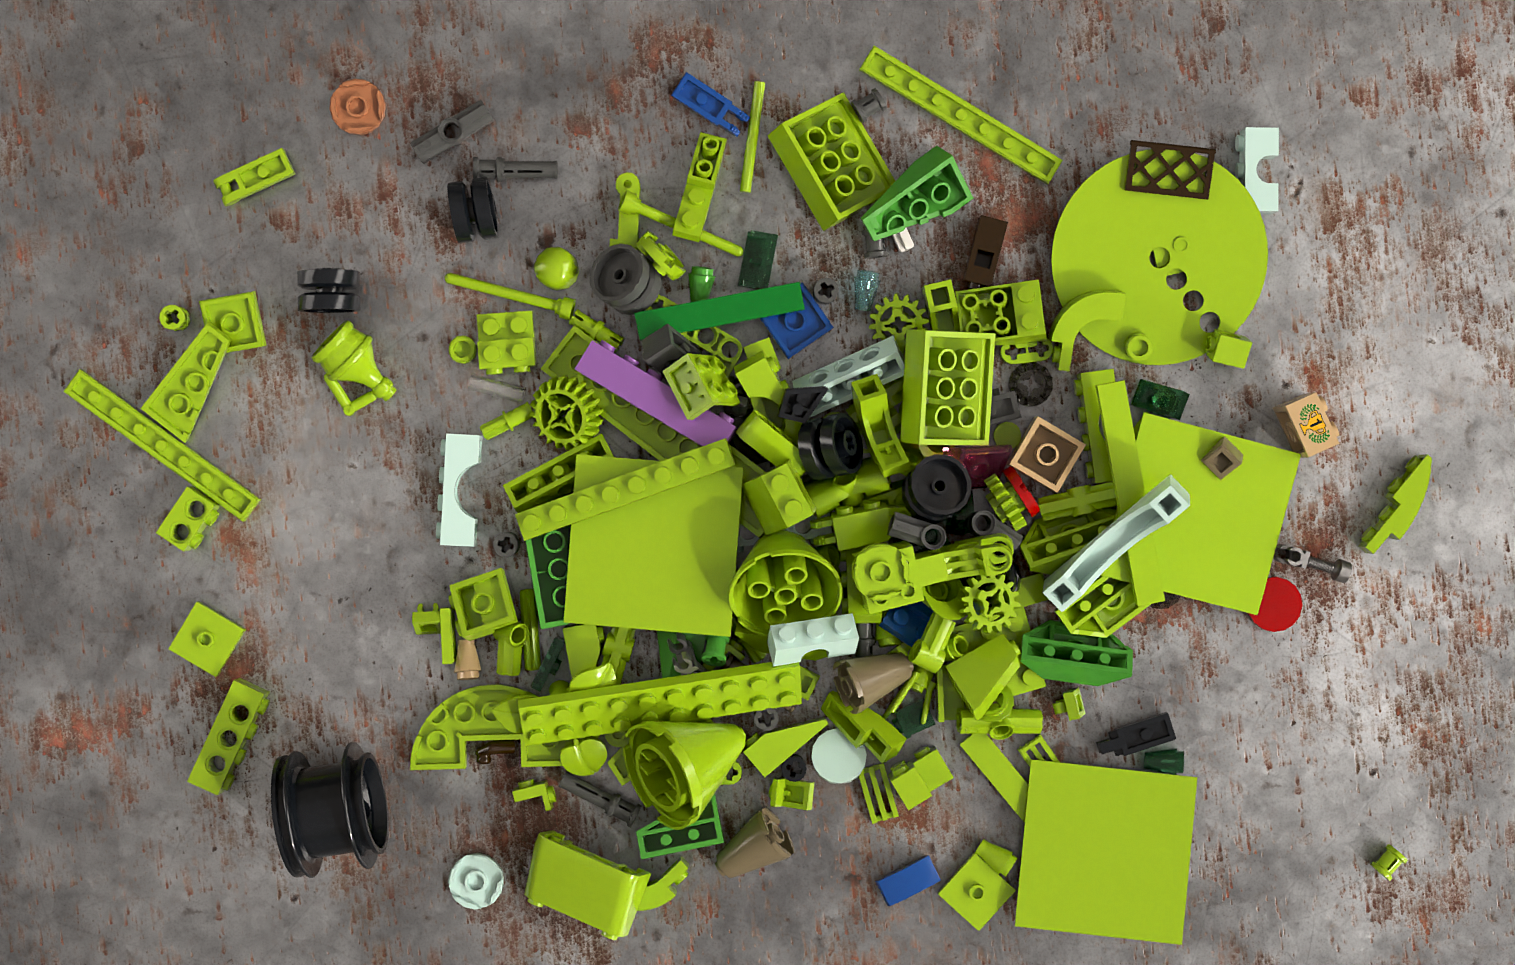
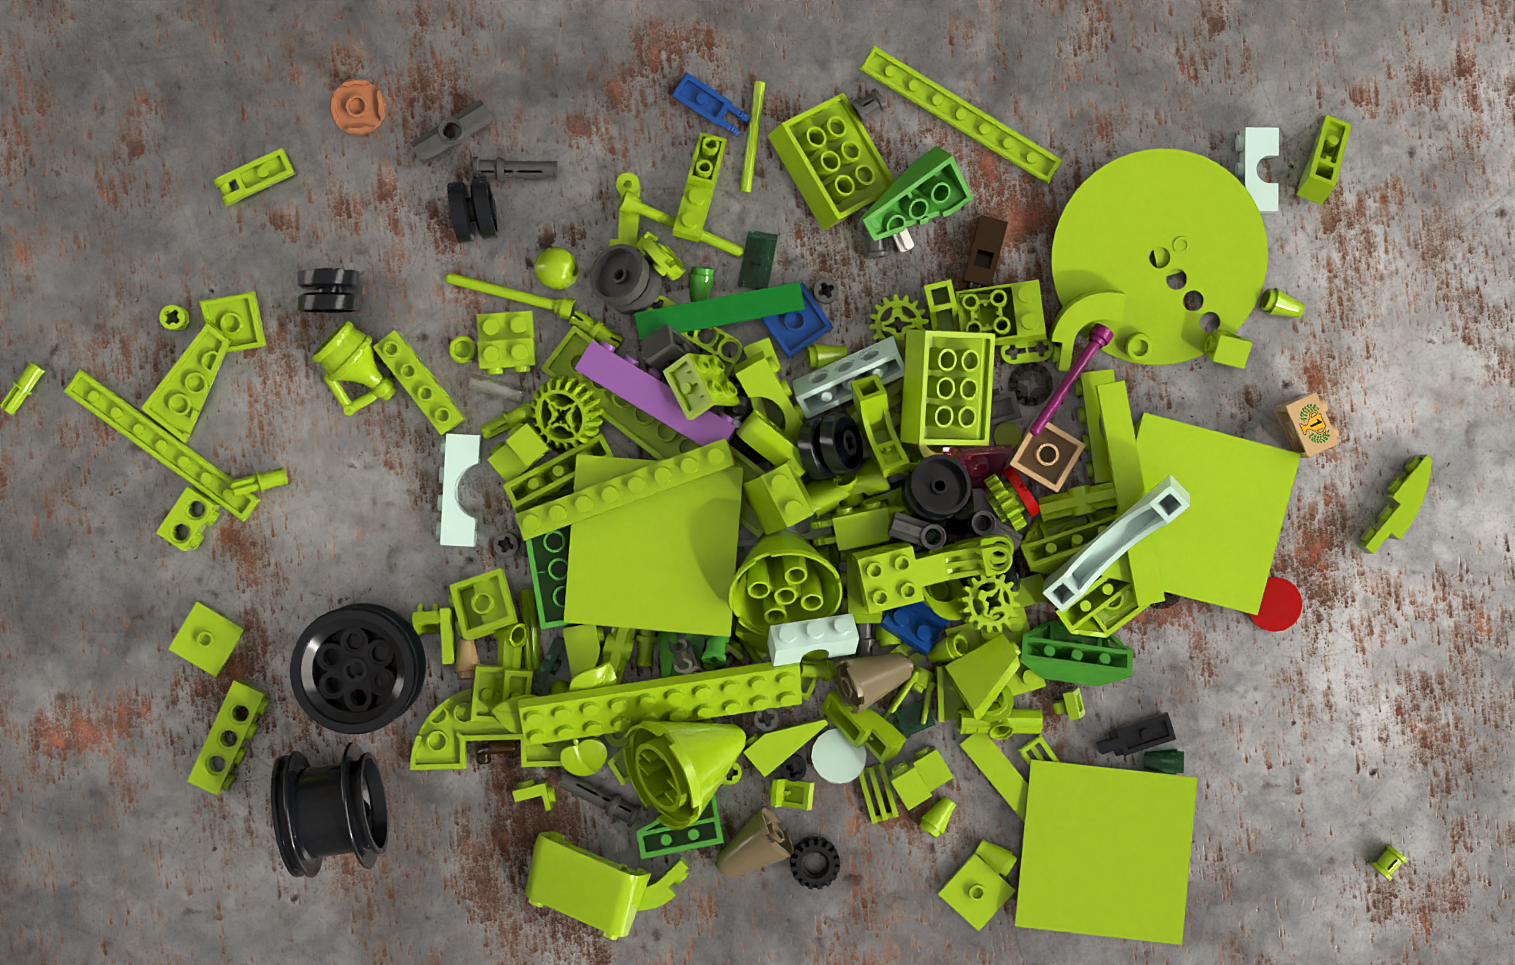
light aqua tile [448,853,504,910] -> none
black piece [777,386,828,424] -> none
lime tile [852,543,909,600] -> none
clear light blue cone [854,270,881,311] -> none
blue slope [875,855,941,906] -> none
lime piece [908,613,956,673] -> none
dark brown window [1125,140,1216,200] -> none
clear green slope [1131,379,1190,420] -> none
dark tan slope [1201,437,1243,480] -> none
flat silver bar [1273,545,1352,583] -> none
none -> lime axle [0,361,45,414]
none -> lime axle [231,467,288,496]
none -> black wheel [290,603,426,734]
none -> lime brick [373,330,467,436]
none -> lime slope [469,664,533,725]
none -> lime brick [487,423,553,483]
none -> lime pin [635,629,658,667]
none -> black tyre [790,836,840,890]
none -> lime pin [799,659,838,682]
none -> lime cone [806,343,848,370]
none -> lime cone [919,796,956,839]
none -> magenta piece [1030,323,1114,436]
none -> lime cone [1260,288,1305,319]
none -> lime slope [1296,114,1352,205]

